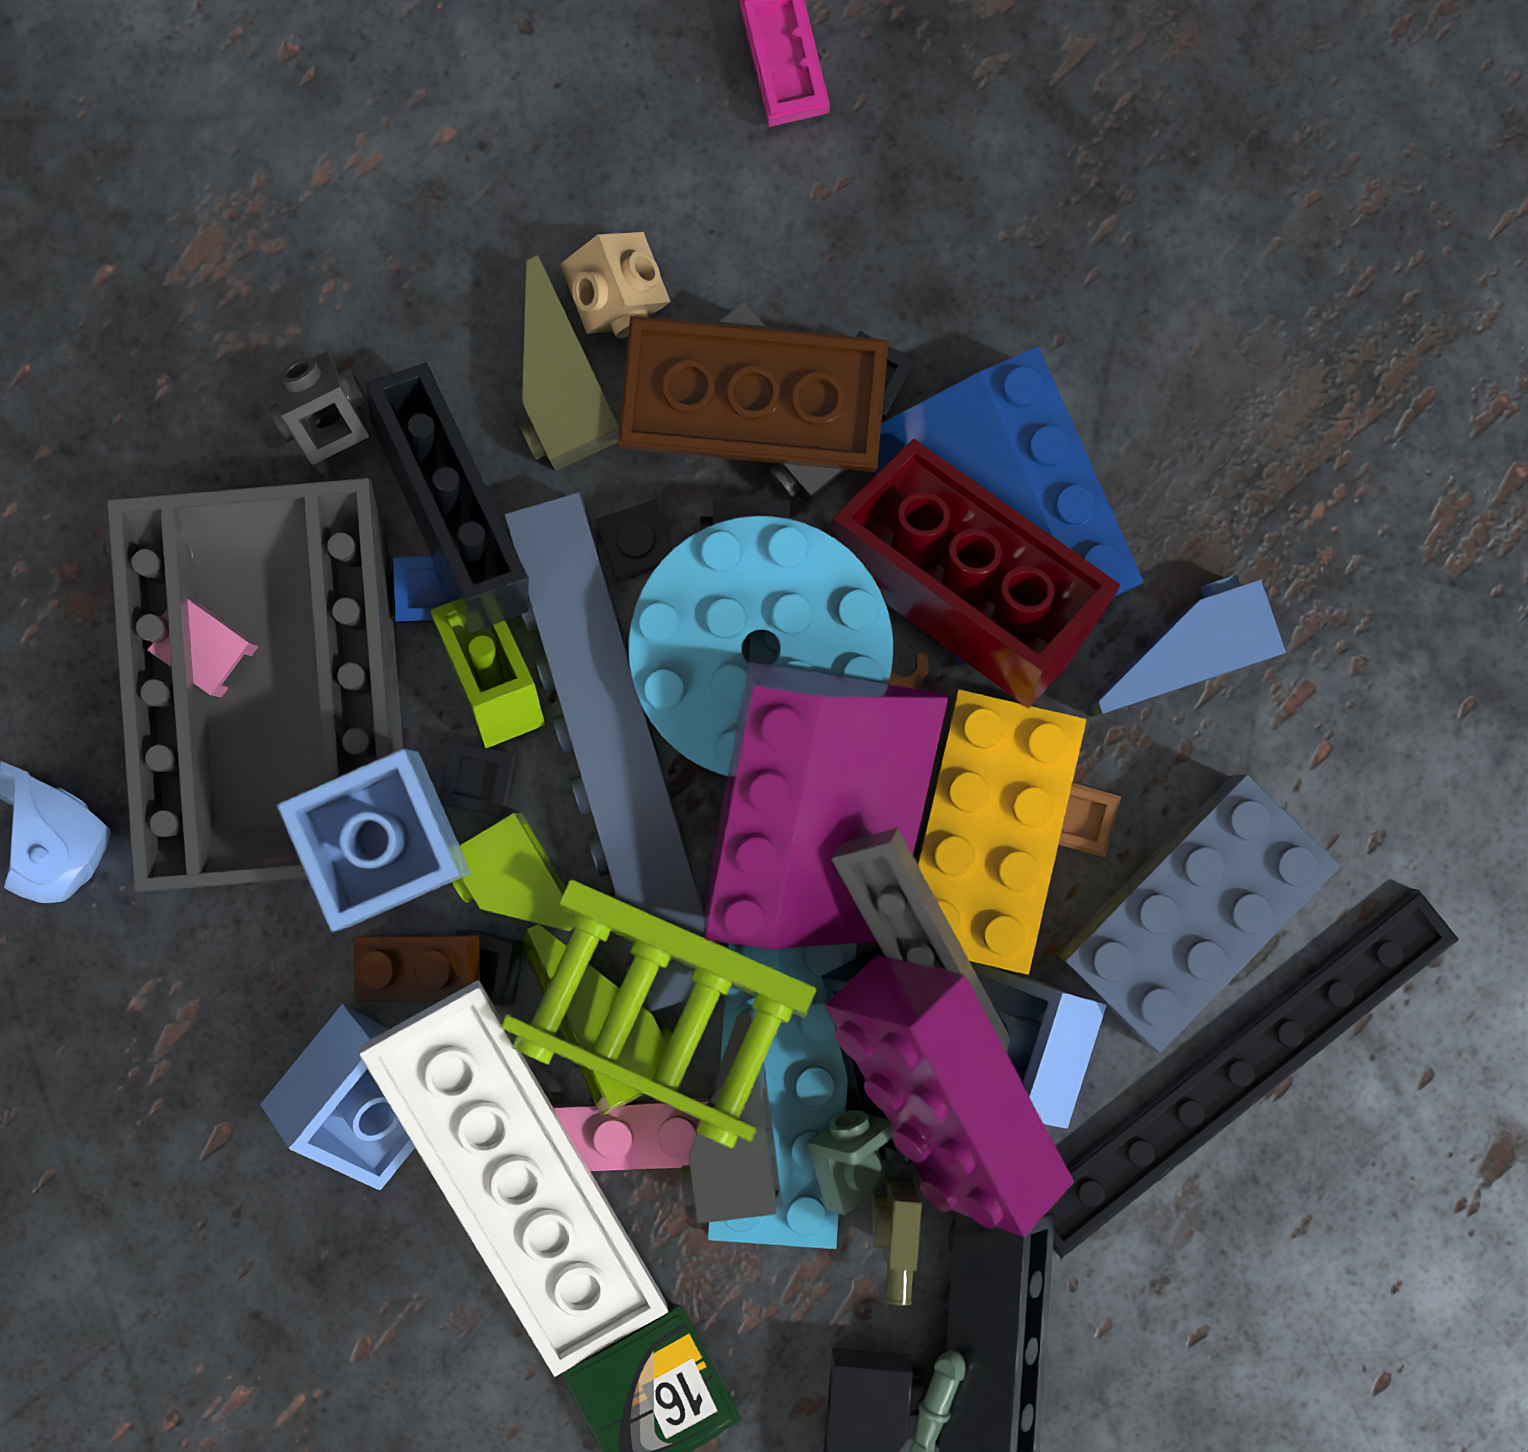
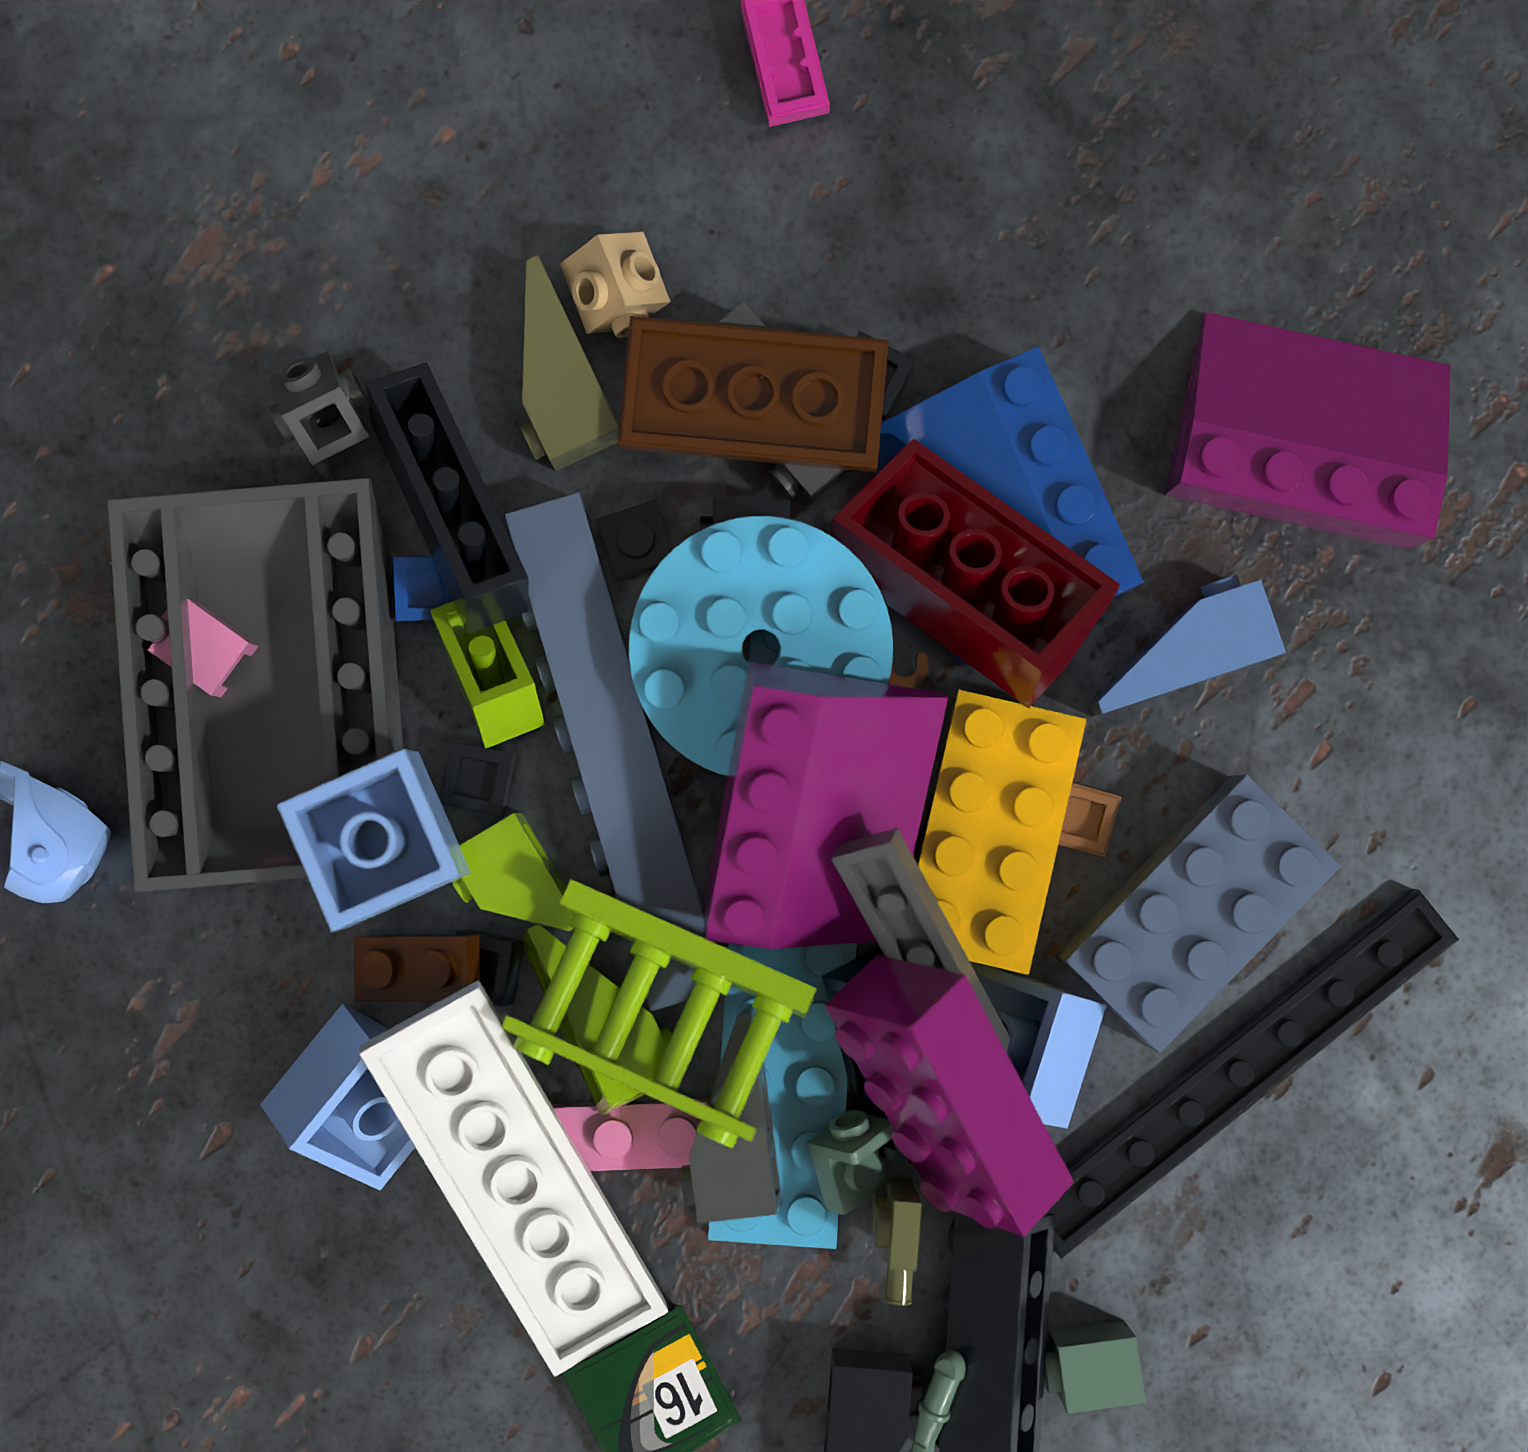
none -> sand green brick [1044,1320,1146,1414]
none -> magenta slope [1164,312,1451,549]

